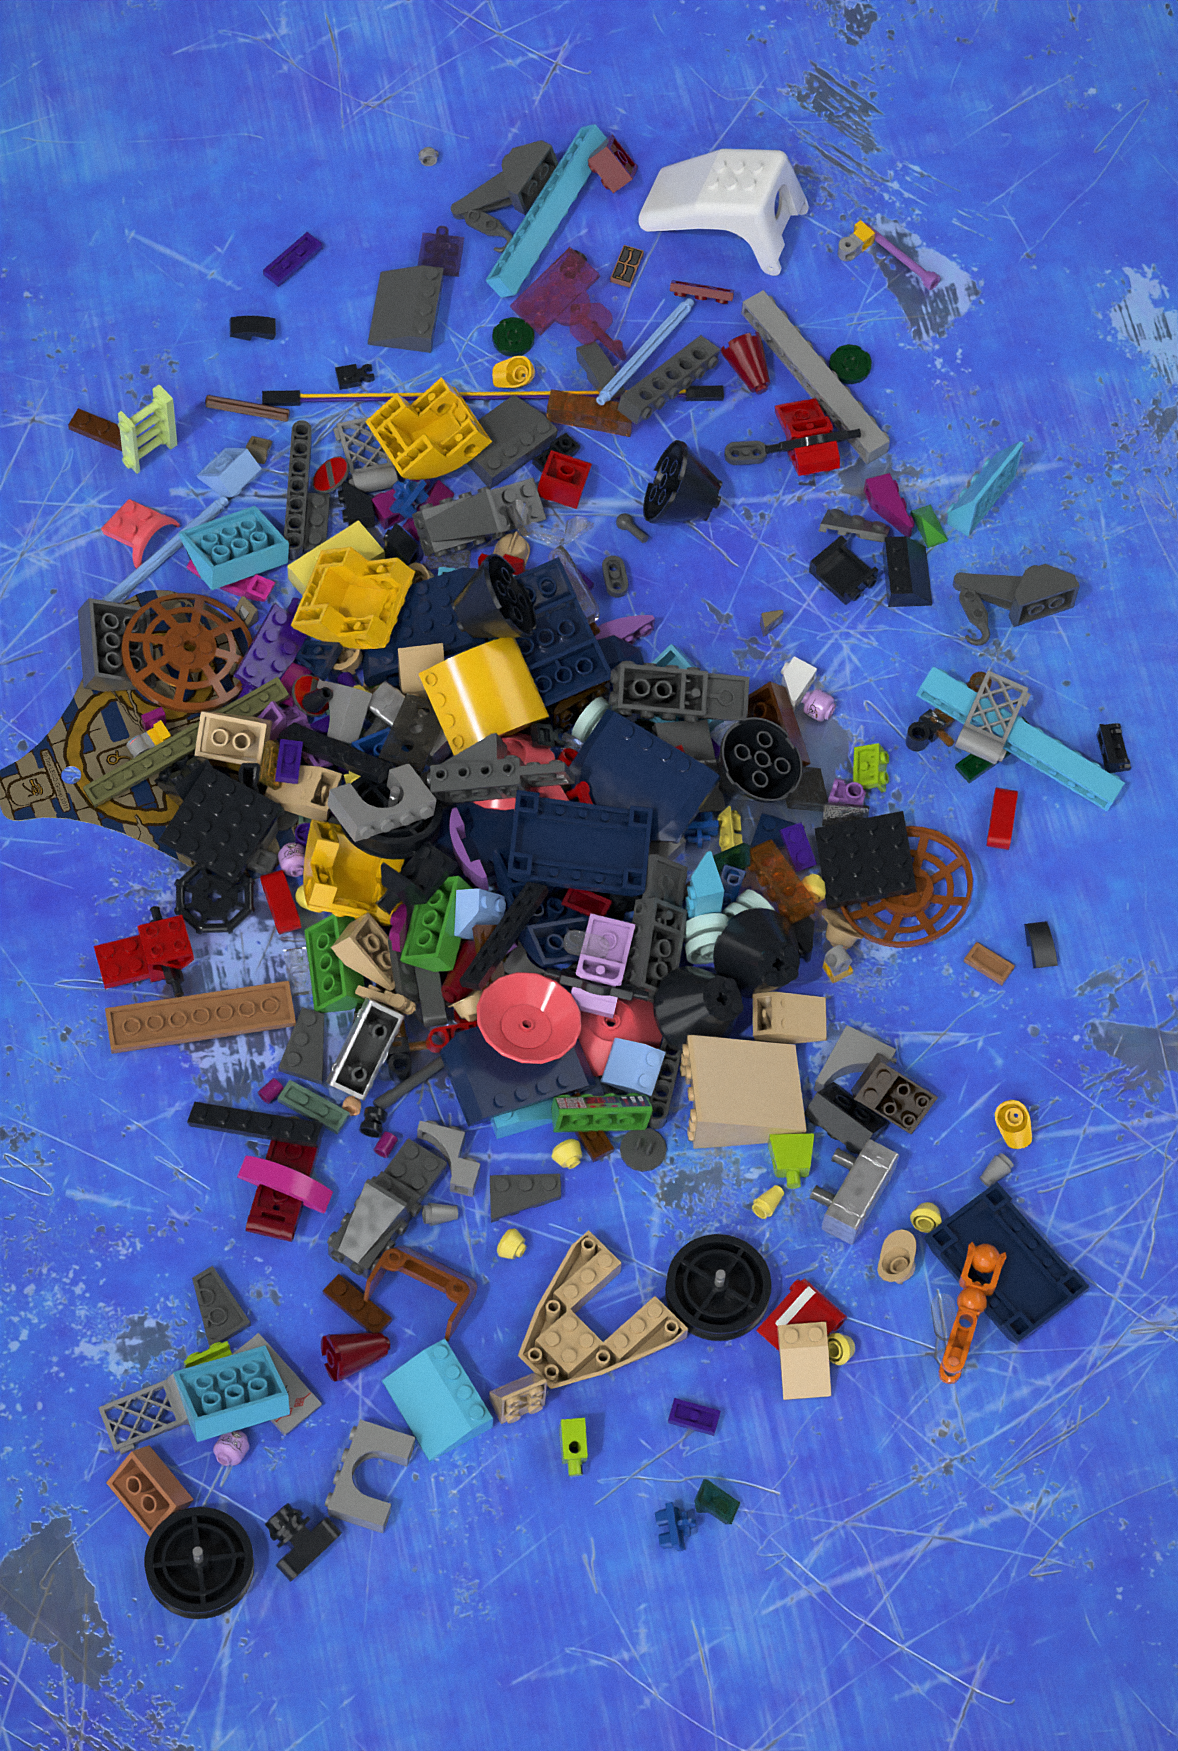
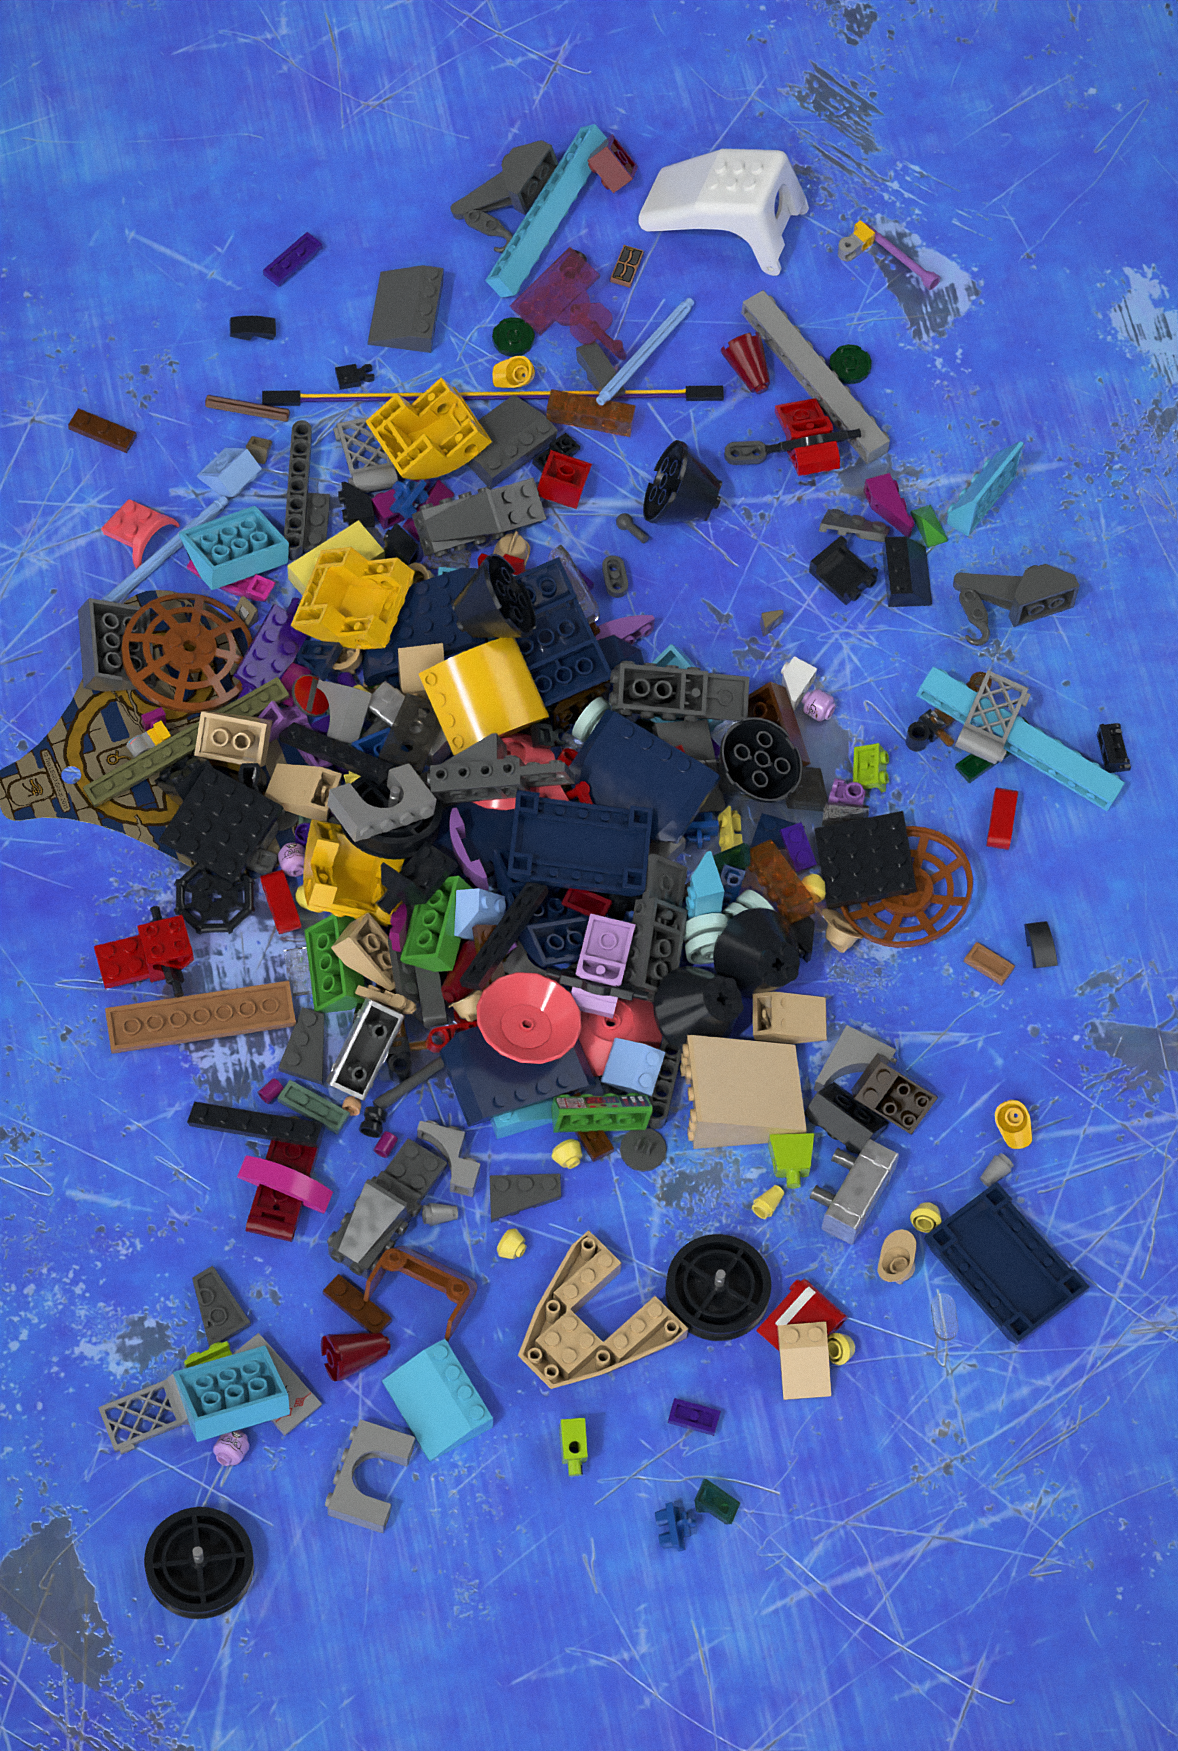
nougat slope [106,1445,194,1537] -> none
yellowish green fence [118,385,177,474] -> none
clear yellow plate [259,740,282,790] -> none
black beam [264,1503,342,1582] -> none
dark purple plate [275,739,303,784] -> none
black cone [302,687,332,713] -> none
red piece [313,456,350,494] -> none
clear purple plate [417,226,464,277] -> none
light grey plate [418,147,439,166] -> none
tan slope [489,1373,547,1424] -> none
clear slope [505,500,594,546] -> none
clear tile [563,930,610,959] -> none
dark grey brick [617,335,720,425] -> none
dark red plate [670,280,735,304] -> none
light grey leg [822,945,853,983] -> none
orange piece [938,1241,1006,1384] -> none

